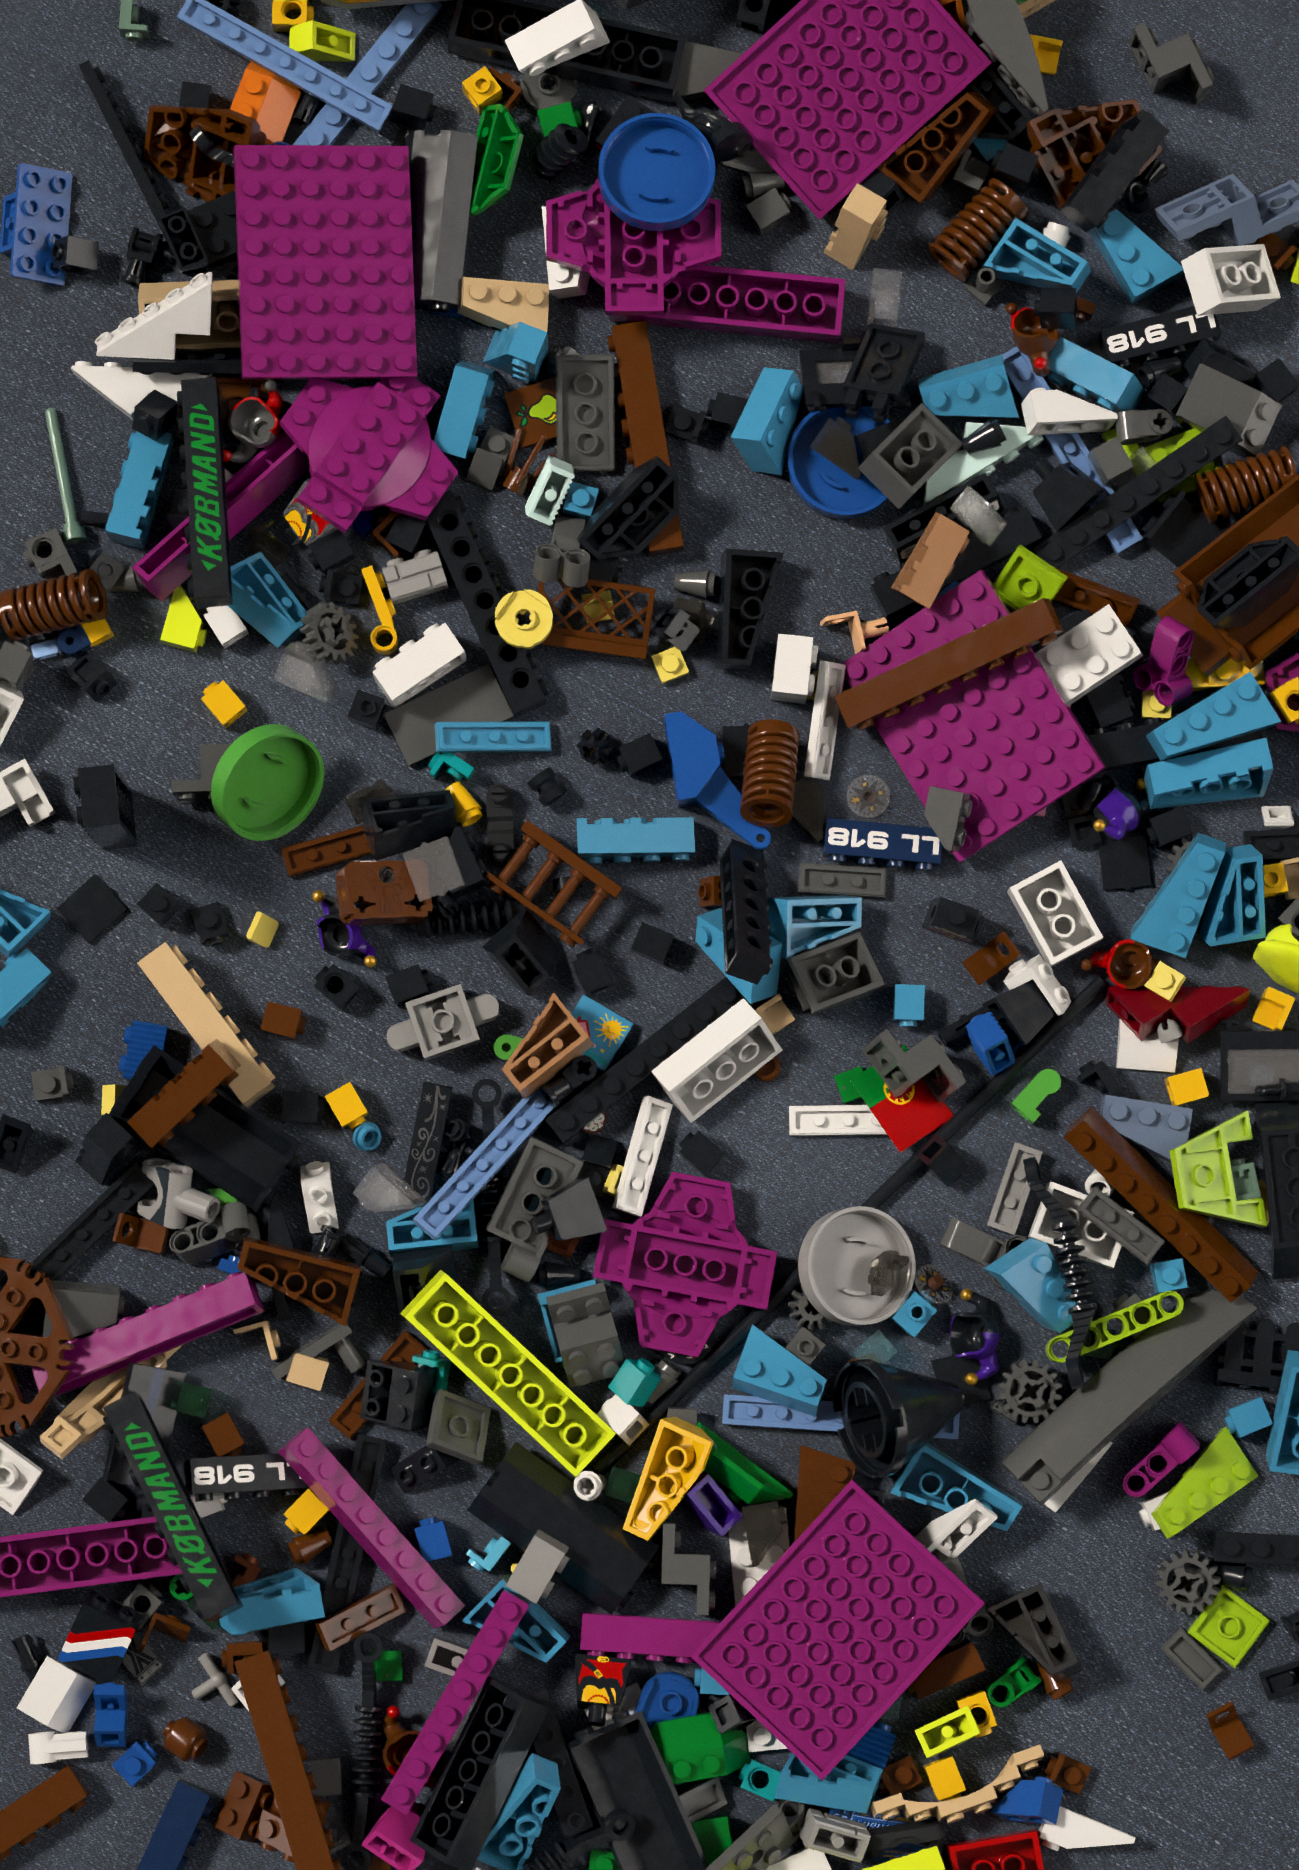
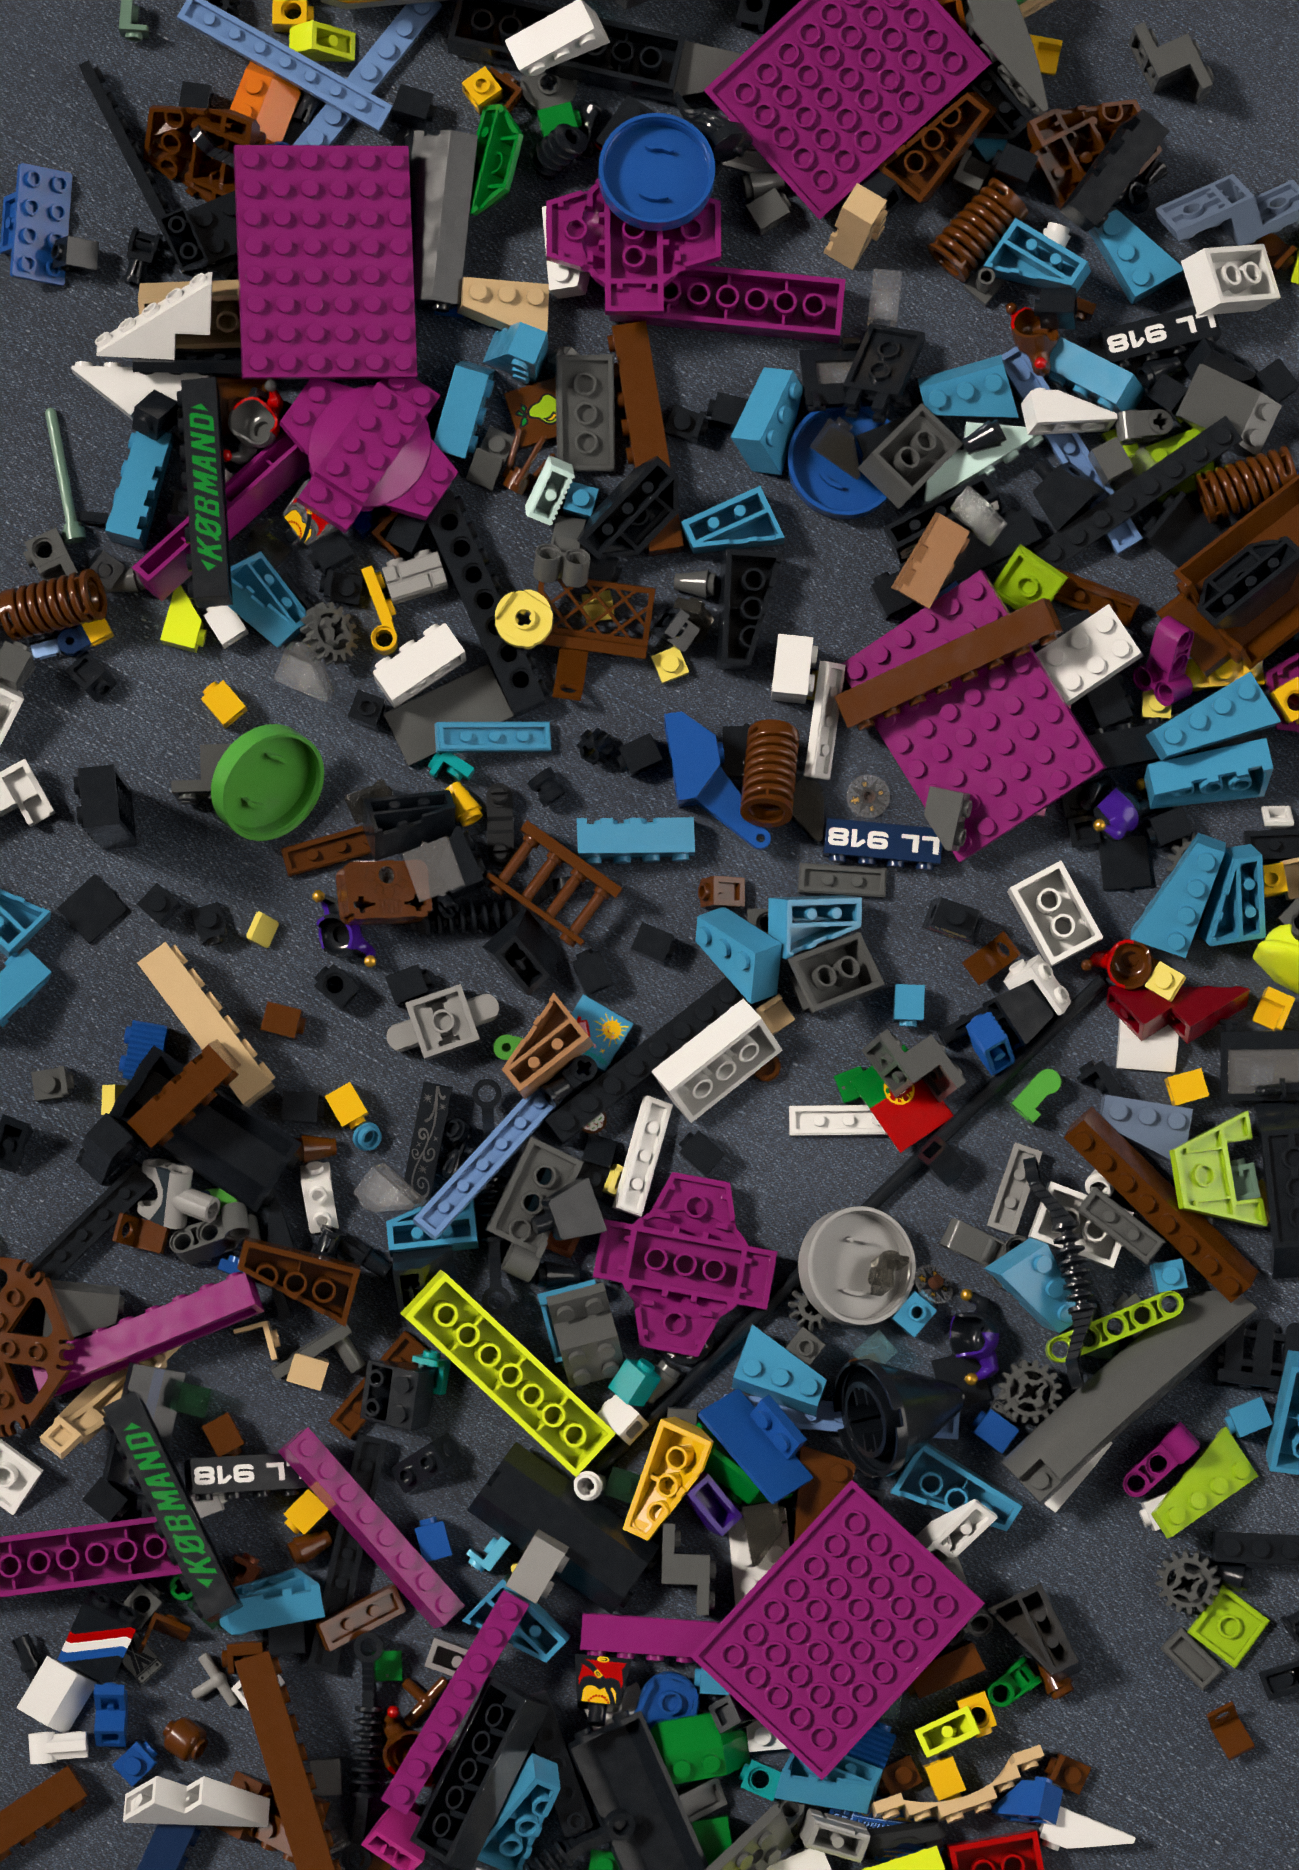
dark grey plate [426,1389,491,1465] -> none
black brick [720,839,773,985] -> none
light nougat bracket [820,611,889,654] -> none
light grey hinge [1157,1019,1183,1043] -> none
none -> white slope [123,1776,270,1827]
none -> reddish brown cone [295,1135,337,1164]
none -> reddish brown piece [402,1676,449,1727]
none -> reddish brown bracket [552,647,589,701]
none -> dark azure wedge [681,486,785,554]
none -> blue bracket [698,1389,813,1504]
none -> blue brick [971,1409,1019,1454]

